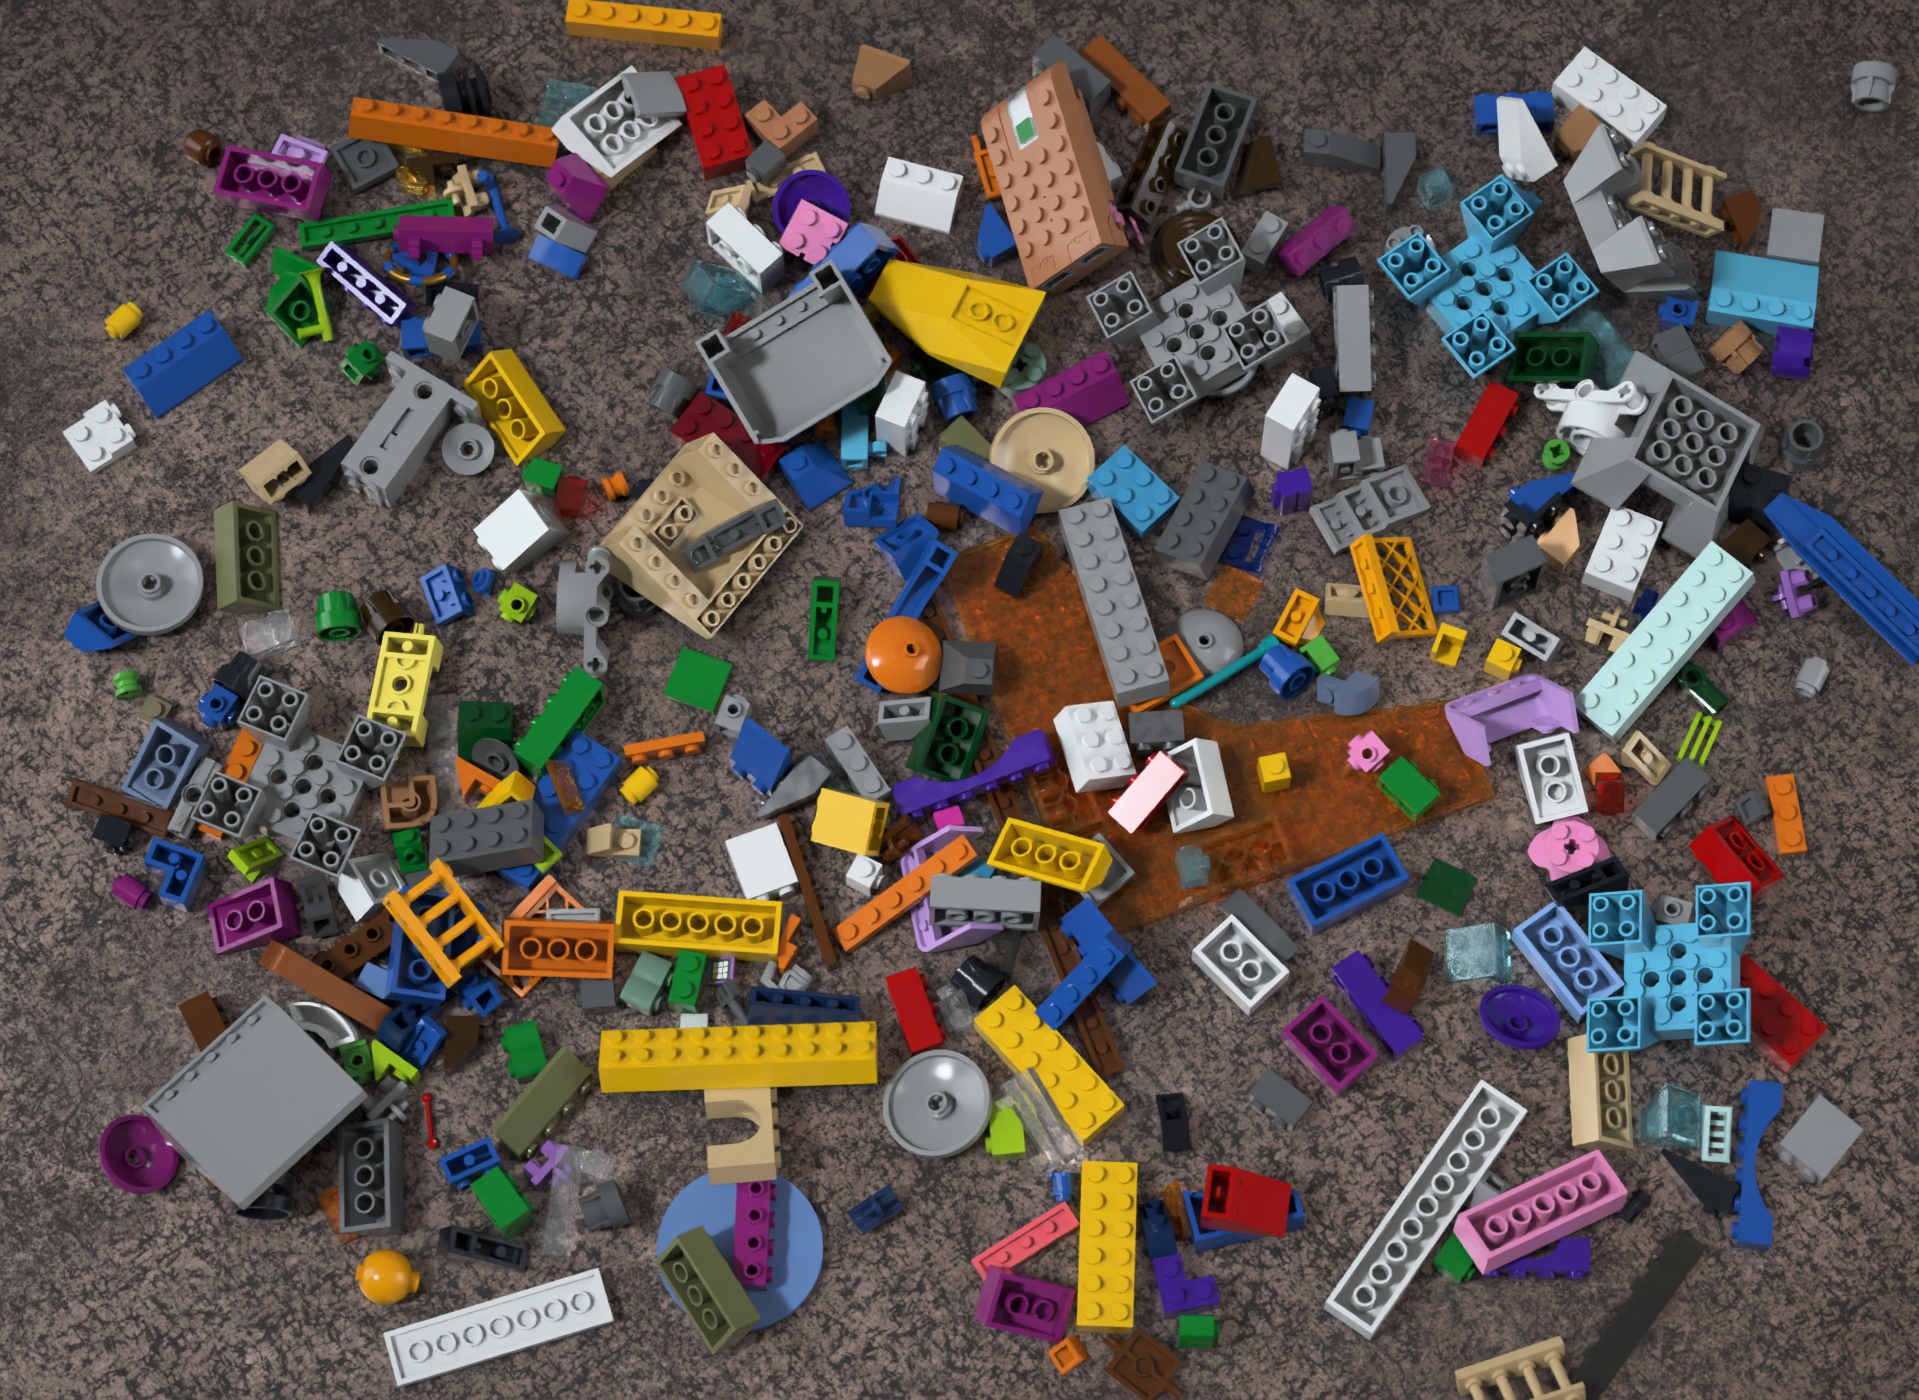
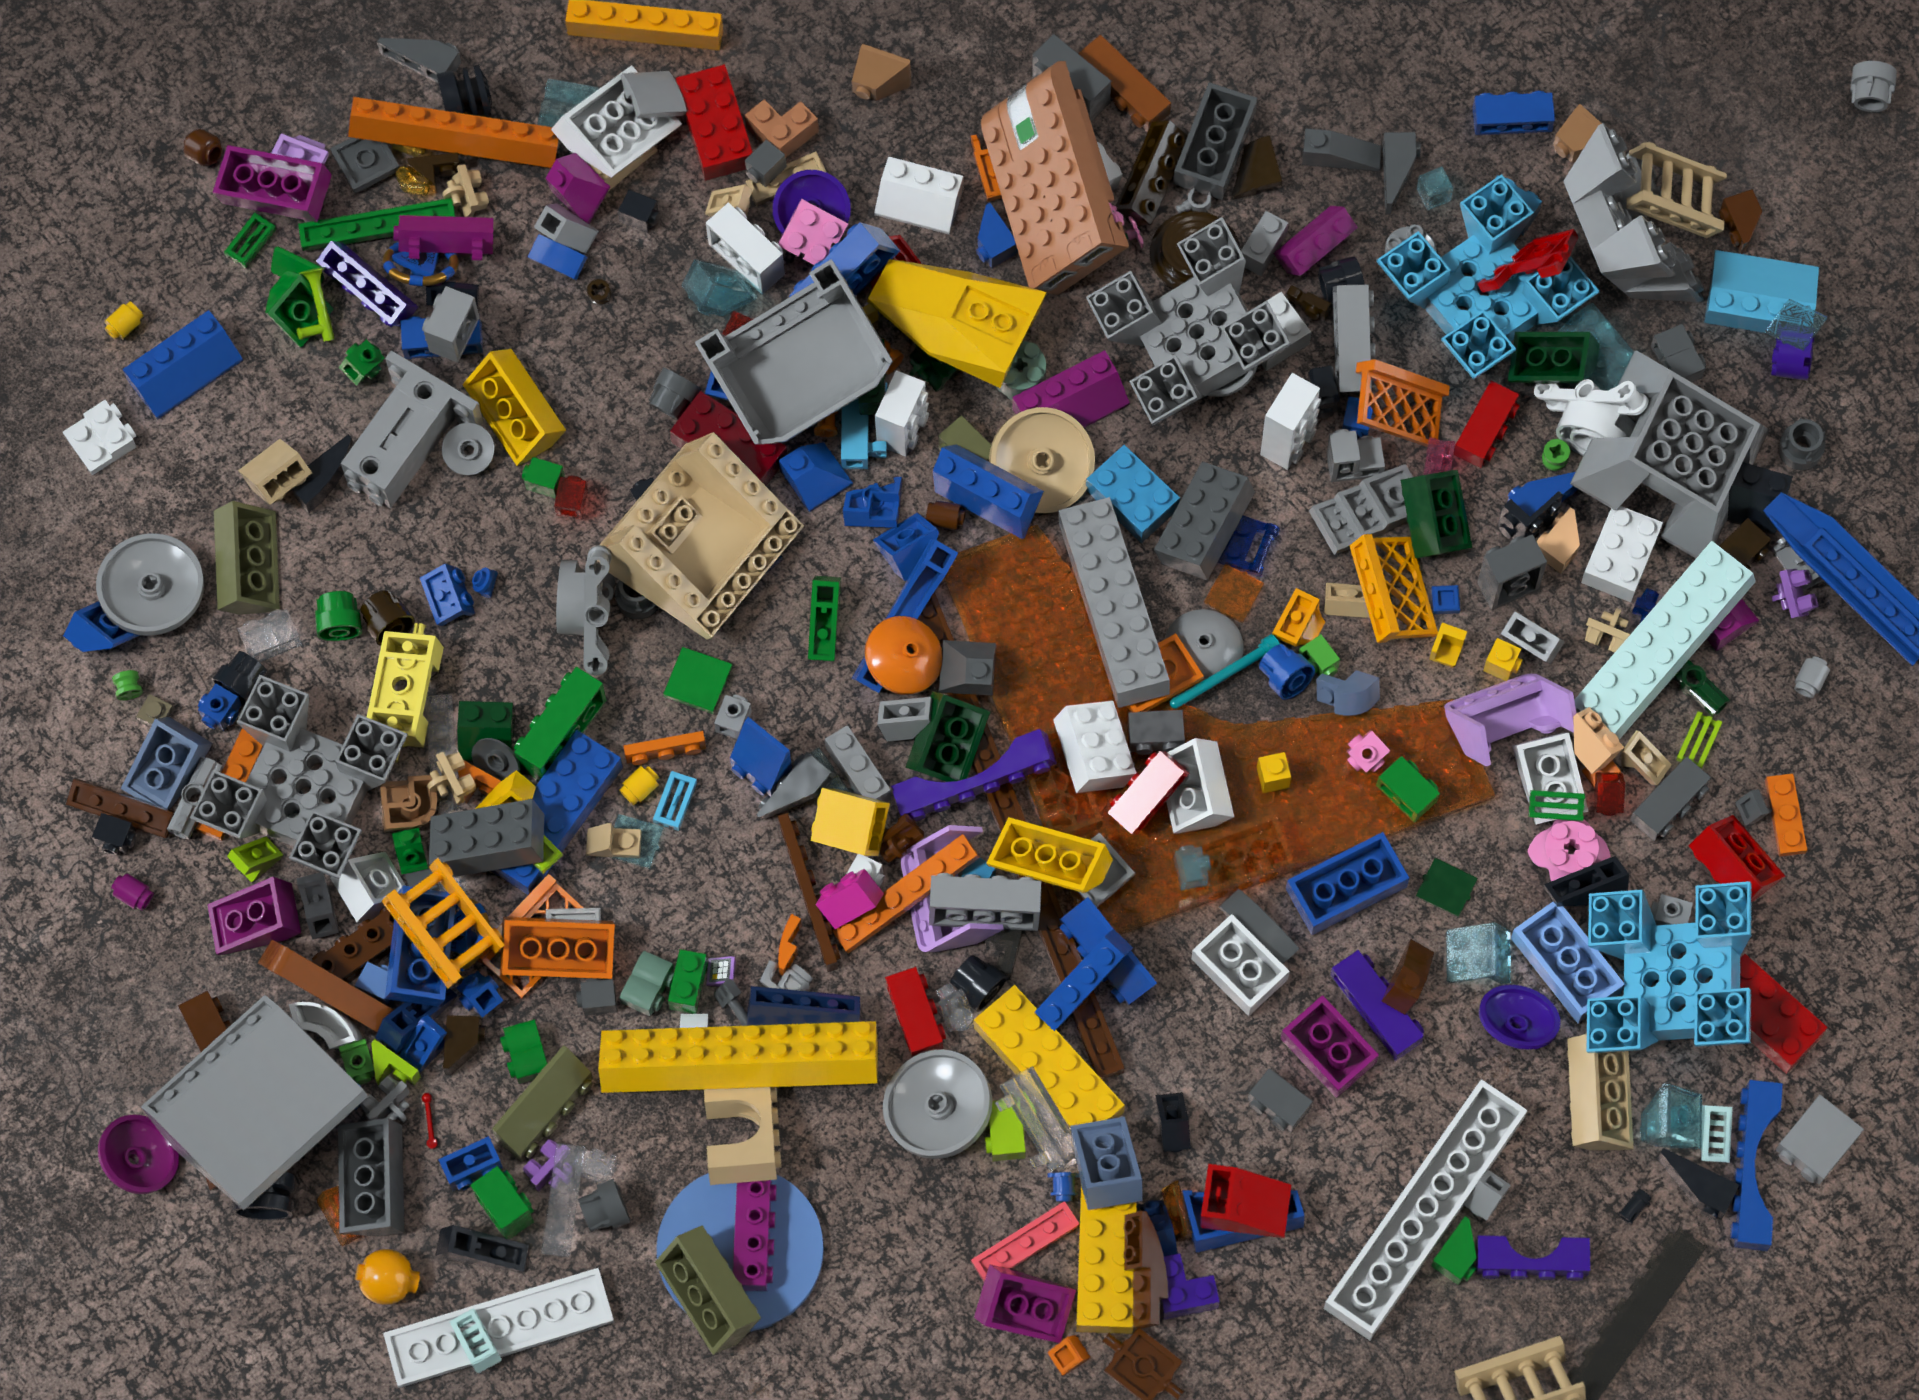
blue brick [144,837,209,913] -> none
white slope [473,489,571,573] -> none
blue piece [477,171,520,244] -> none
lime brick [497,581,538,624] -> none
clear orange slope [545,759,585,817] -> none
orange wheel [601,471,630,503] -> none
yellow brick [614,890,783,963] -> none
dark grey slope [682,499,789,573] -> none
white brick [725,823,799,901] -> none
dark blue hips [847,1184,904,1236] -> none
blue piece [929,373,978,424] -> none
dark pink slope [933,805,965,831] -> none
black slope [994,532,1043,599] -> none
green brick [1178,1314,1219,1349] -> none
dark purple brick [1270,467,1313,516] -> none
bright pink brick [1453,1149,1628,1275] -> none
white slope [1497,96,1558,182] -> none
white brick [1551,47,1667,153] -> none
blue brick [1657,296,1699,332] -> none
medium nougat piece [1708,319,1764,374] -> none
light grey tile [1766,207,1825,266] -> none
none -> tan hips [427,752,476,805]
none -> light aqua slope [449,1308,501,1373]
none -> dark brown bush [587,279,612,305]
none -> black brick [618,189,660,233]
none -> medium azure tile [653,771,697,831]
none -> dark pink brick [815,868,884,929]
none -> sand blue slope [1070,1117,1143,1210]
none -> reddish brown slope [1124,1211,1168,1329]
none -> dark brown plate [1286,285,1331,322]
none -> orange fence [1356,359,1450,449]
none -> dark green slope [1400,469,1473,558]
none -> red wing [1478,229,1579,293]
none -> green tile [1528,790,1585,821]
none -> light nougat slope [1573,707,1624,774]
none -> clear light blue piece [1765,299,1827,351]

